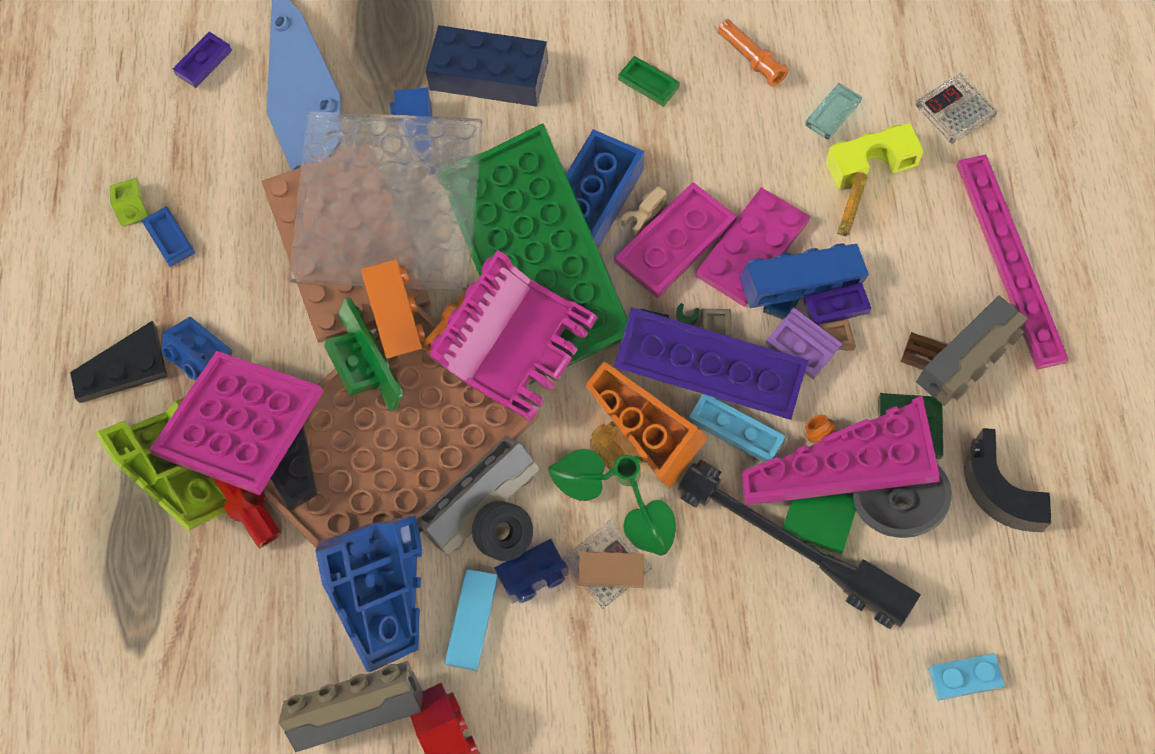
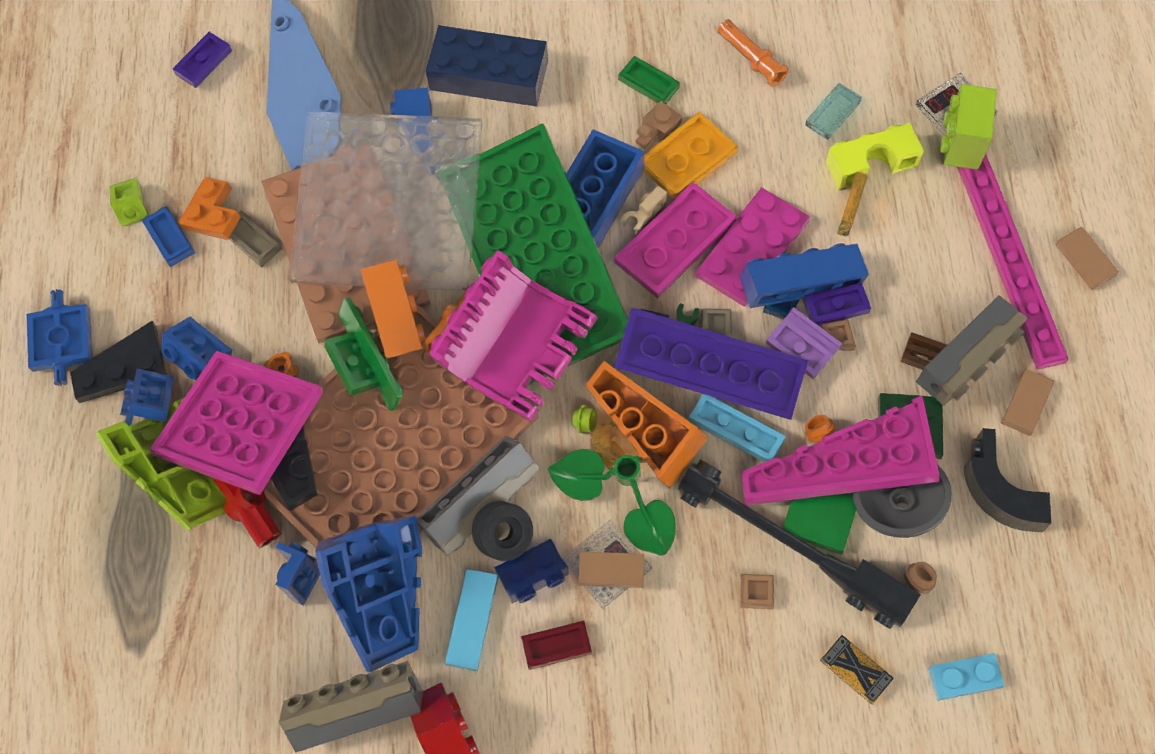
none -> blue plate [26,289,92,386]
none -> blue bracket [120,369,174,426]
none -> orange plate [178,177,241,240]
none -> dark tan tile [229,210,282,268]
none -> orange plate [264,352,299,377]
none -> blue bracket [275,542,320,606]
none -> dark red tile [521,620,592,670]
none -> lime plate [573,404,597,434]
none -> medium nougat plate [636,101,682,149]
none -> light orange tile [643,111,739,200]
none -> medium nougat tile [740,574,774,610]
none -> tile [820,634,894,705]
none -> medium nougat plate [904,562,937,594]
none -> lime brick [940,84,997,170]
none -> medium nougat tile [1001,369,1055,436]
none -> medium nougat tile [1055,227,1119,290]

